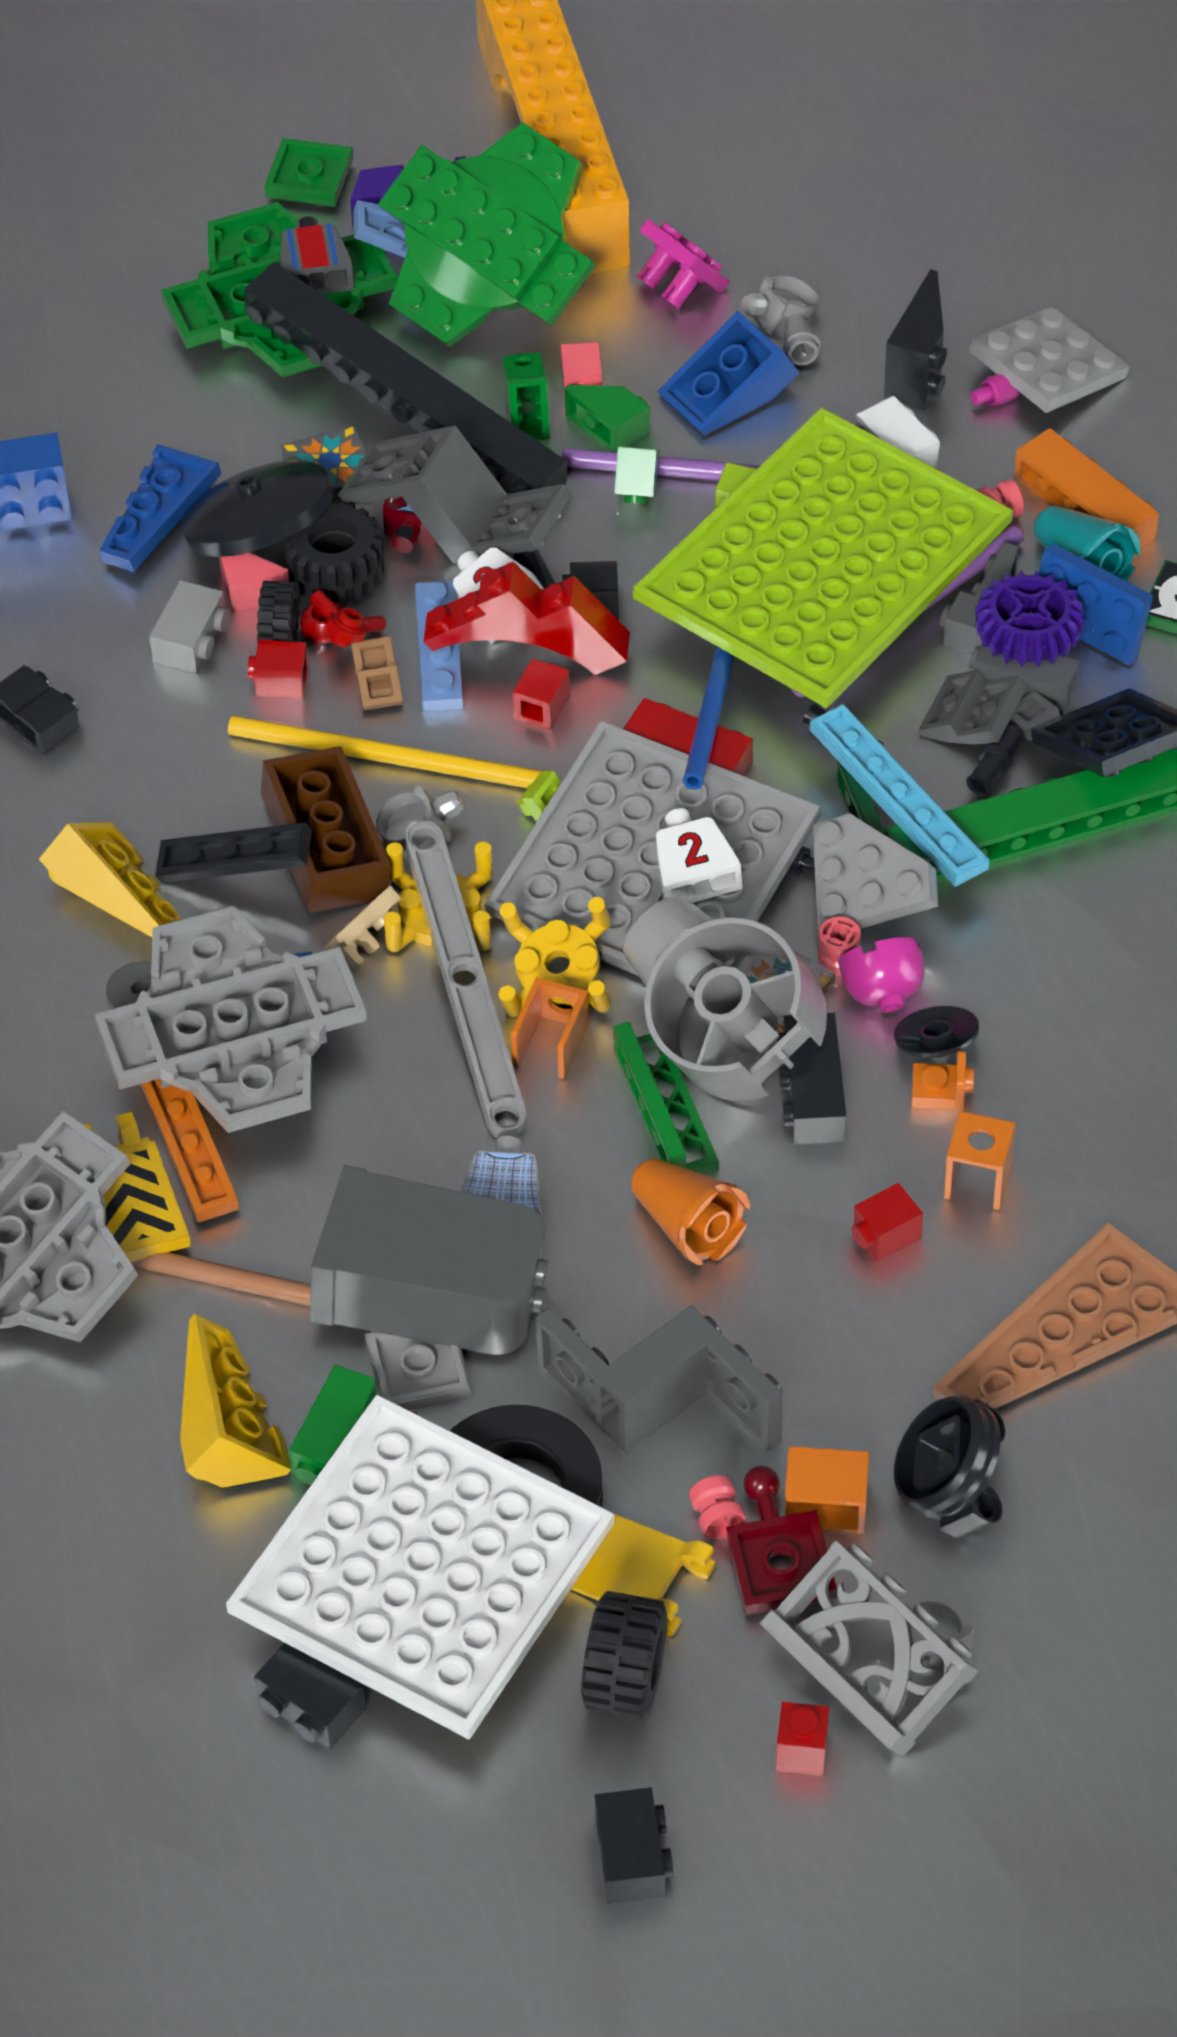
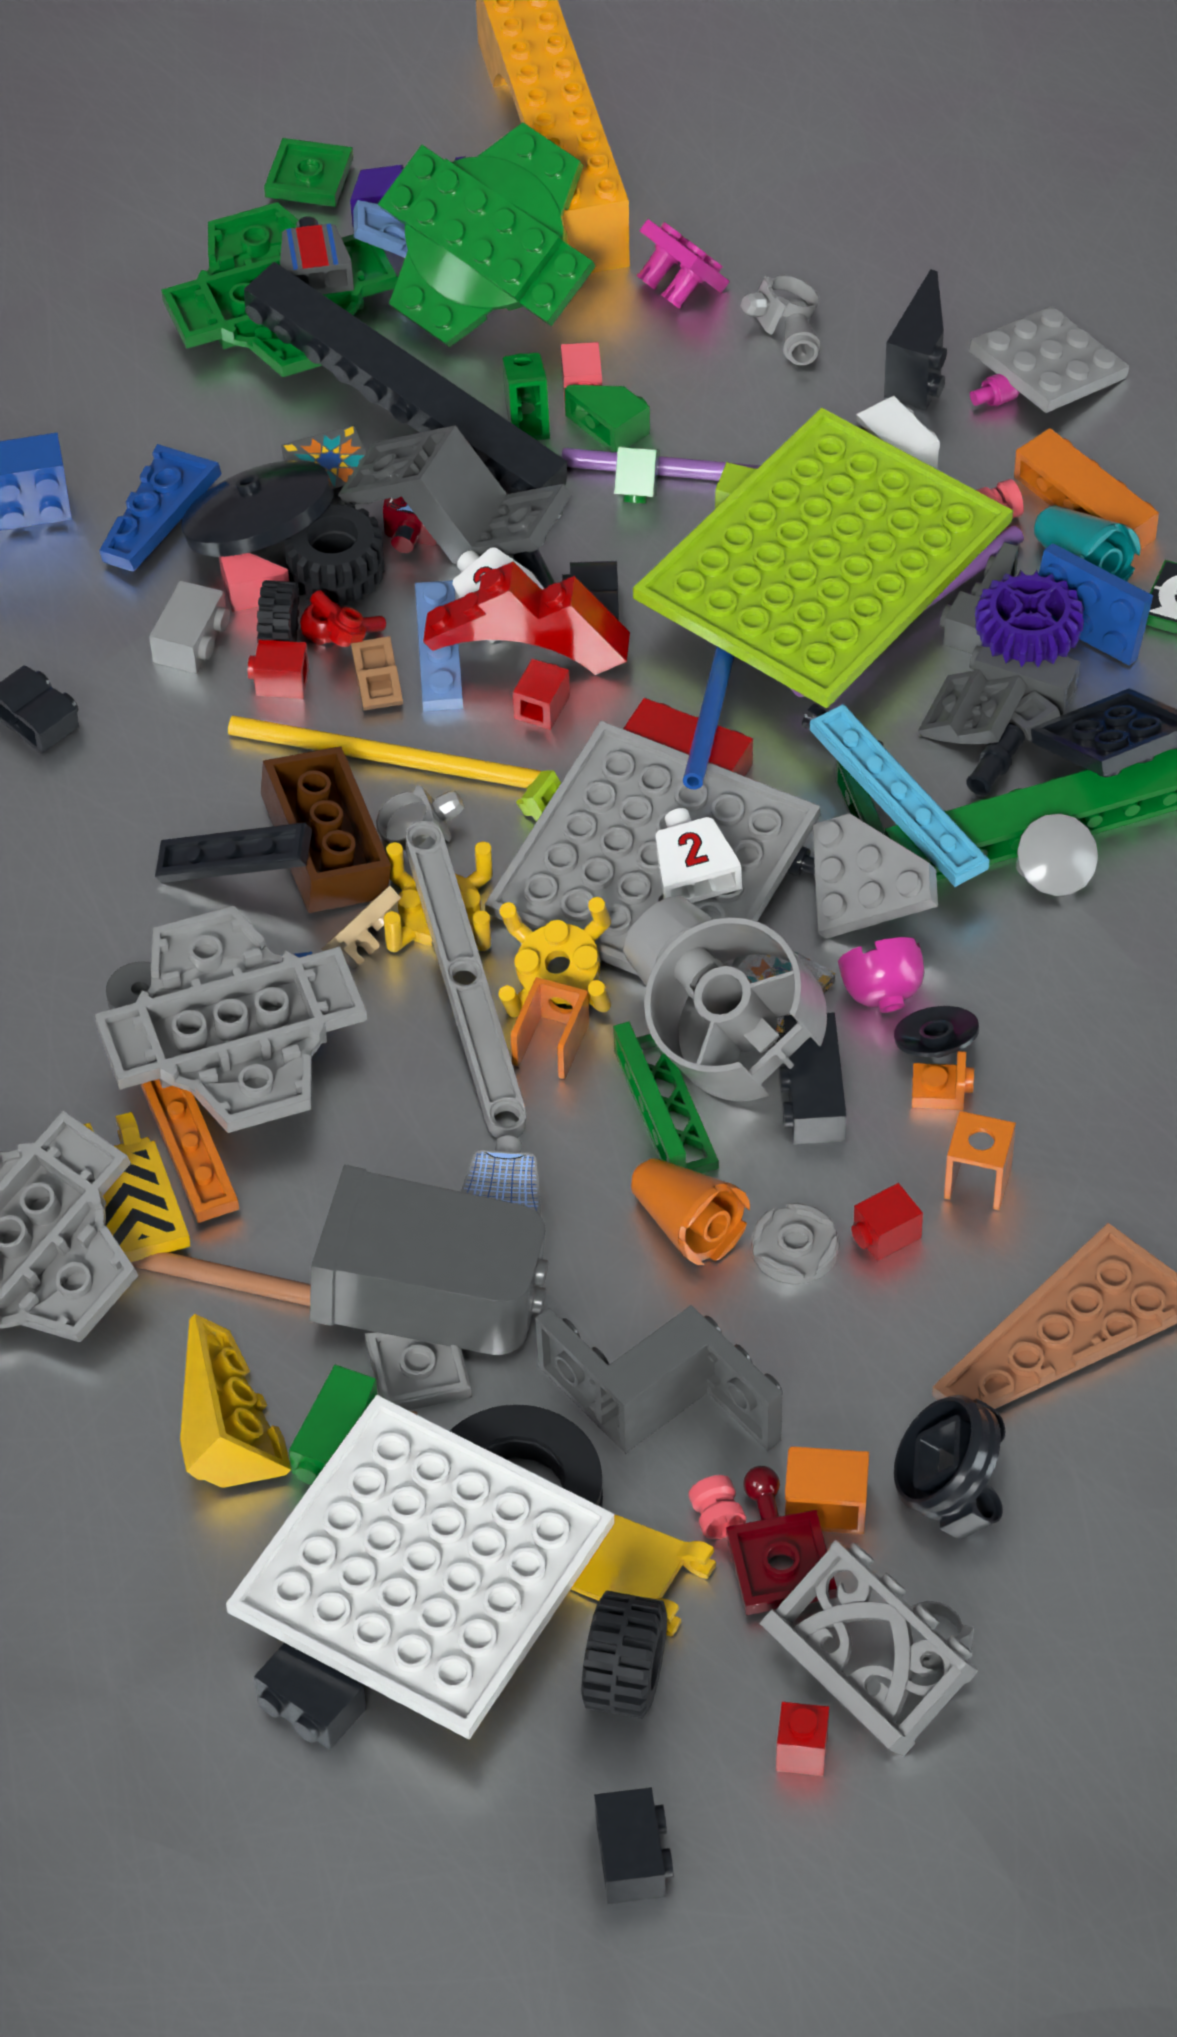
yellow wedge [39,821,182,937] -> none
blue slope [657,311,800,436] -> none
coral wheel [818,916,861,975] -> none
none -> light grey tile [751,1203,840,1284]
none -> light grey dish [1016,814,1098,896]

